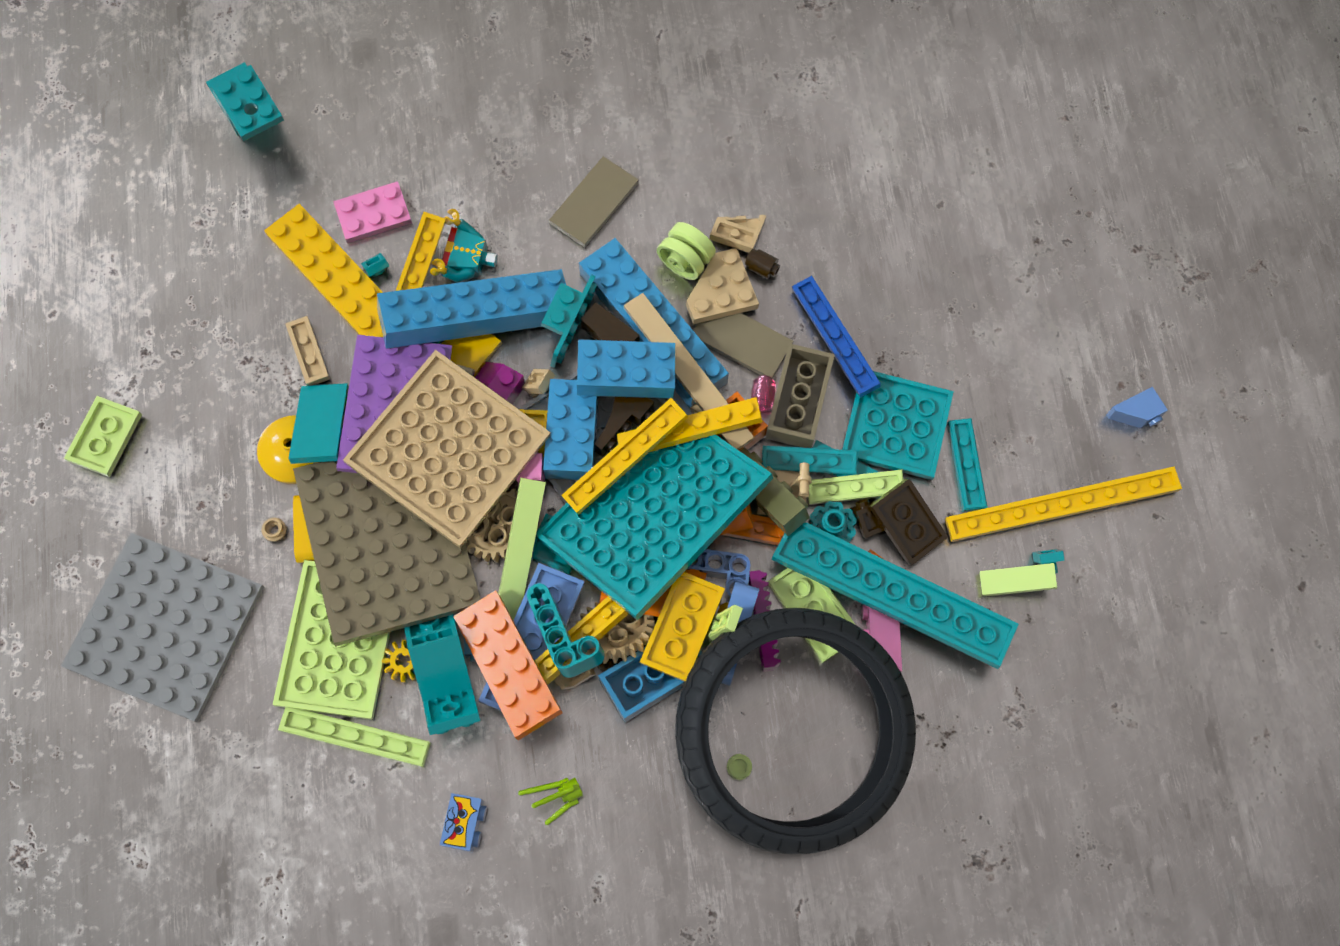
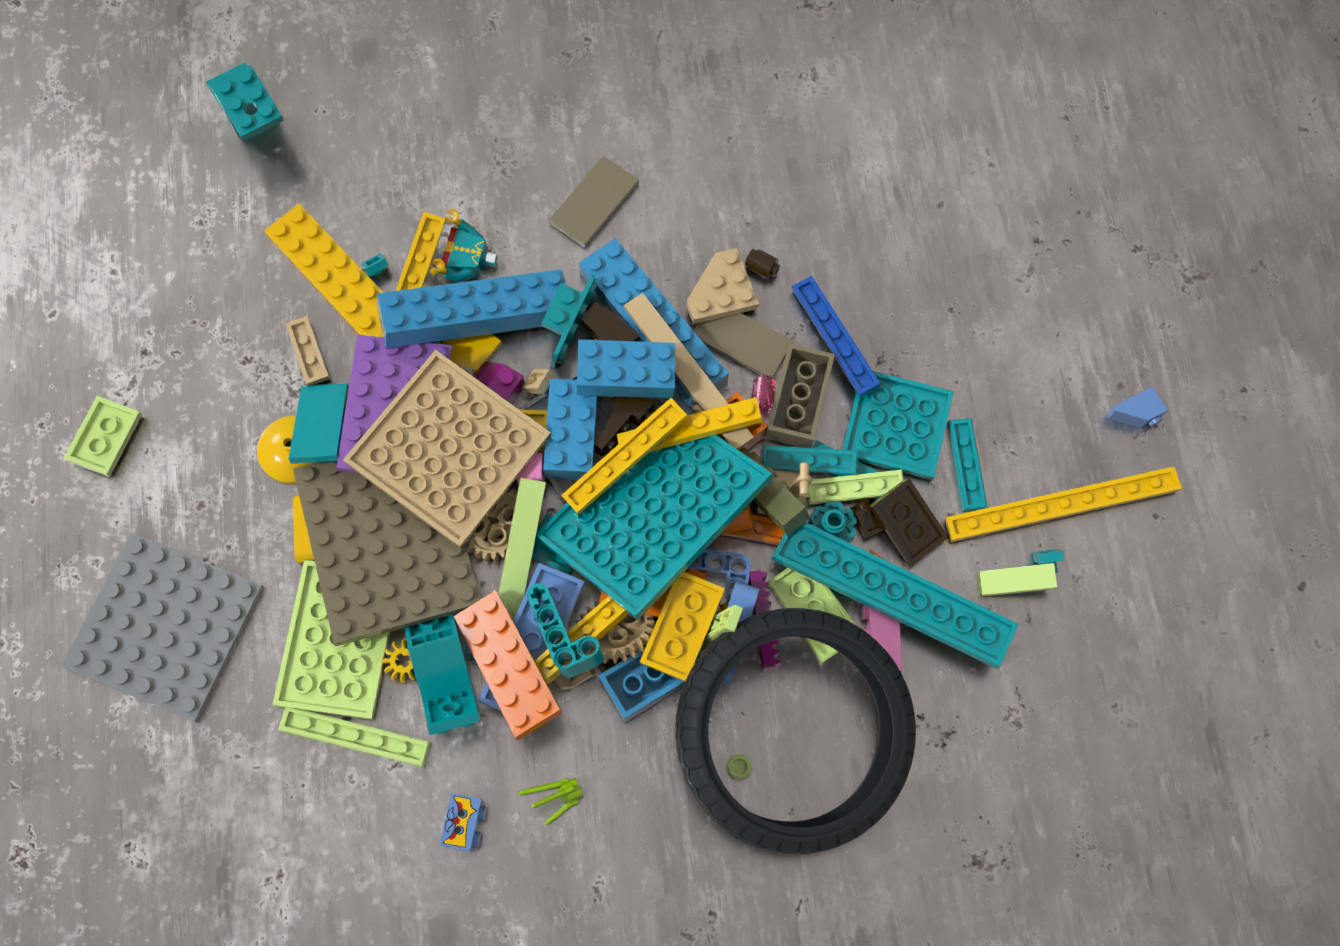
tan plate [261,518,286,542] -> none
bright pink plate [333,181,412,244] -> none
yellowish green wheel [657,222,716,280] -> none
tan wing [709,215,766,253] -> none

